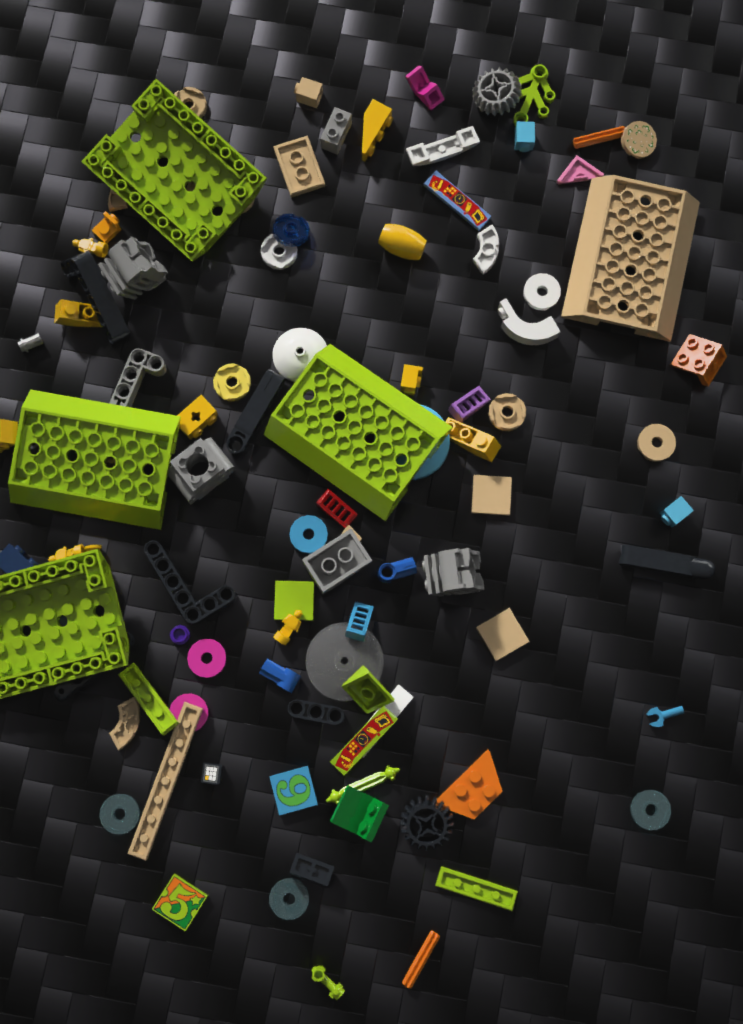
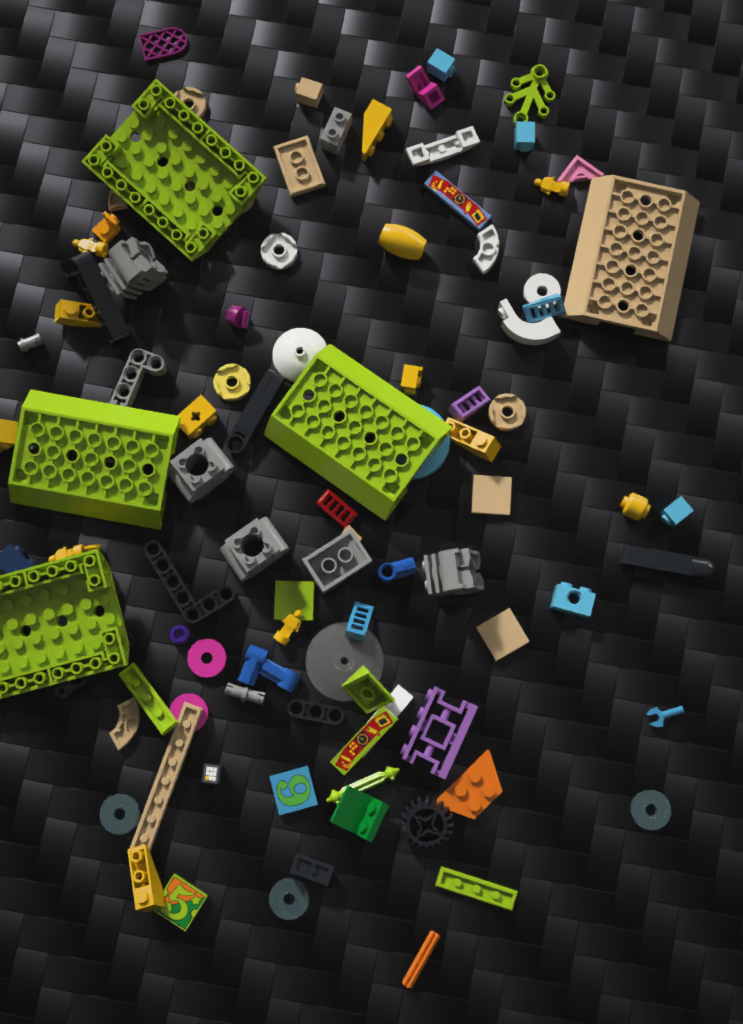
clear blue tile [272,213,310,247] -> none
dark azure tile [289,515,328,554] -> none
lime bar [311,966,345,1000] -> none
light grey gear [472,67,522,117] -> none
orange axle [573,126,625,149] -> none
tan tile [621,121,657,159] -> none
tan tile [637,424,676,462] -> none
orange bracket [671,334,727,387] -> none
none -> yellow slope [128,844,165,912]
none -> magenta window [139,27,188,62]
none -> light grey piece [219,517,290,583]
none -> light grey pin [225,683,266,705]
none -> magenta piece [226,305,251,329]
none -> blue piece [238,644,269,686]
none -> medium lavender fence [400,687,478,779]
none -> medium azure brick [426,48,456,82]
none -> dark azure slope [523,293,566,323]
none -> yellow piece [534,177,570,197]
none -> medium azure brick [550,582,596,618]
none -> yellow head [620,493,651,521]

